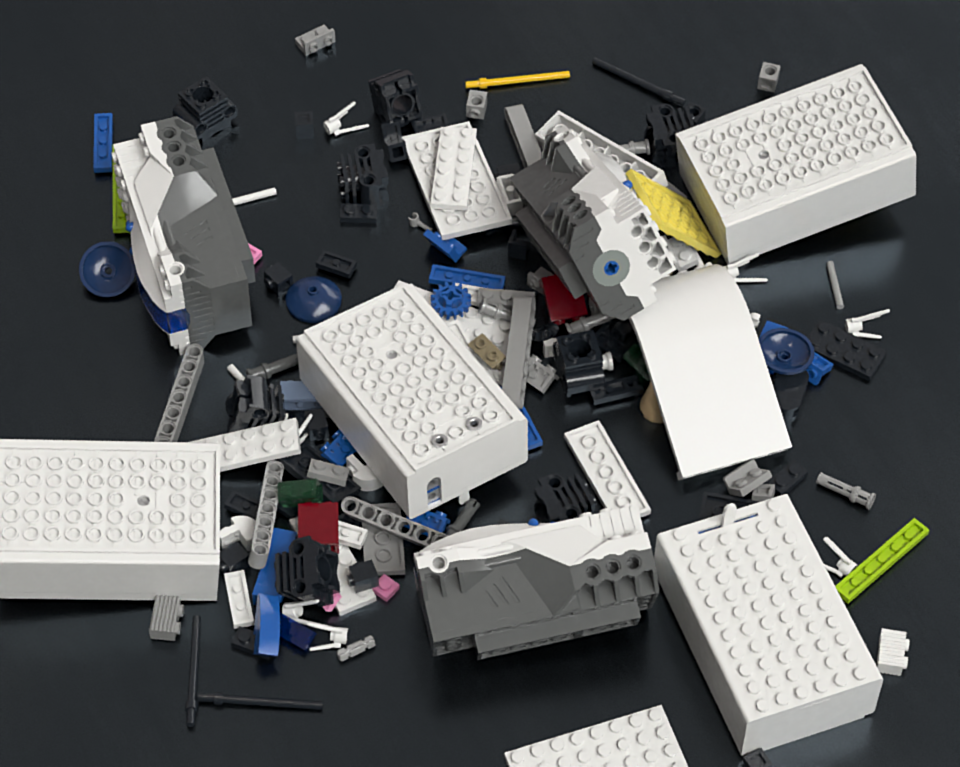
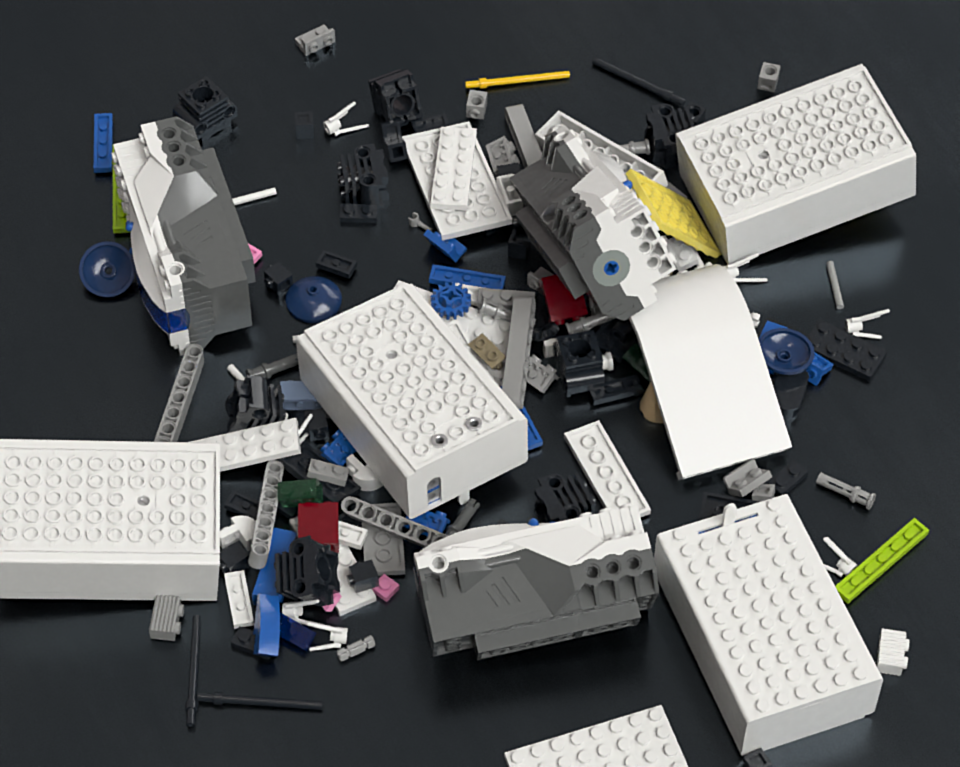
none -> light grey bracket [486,136,520,174]

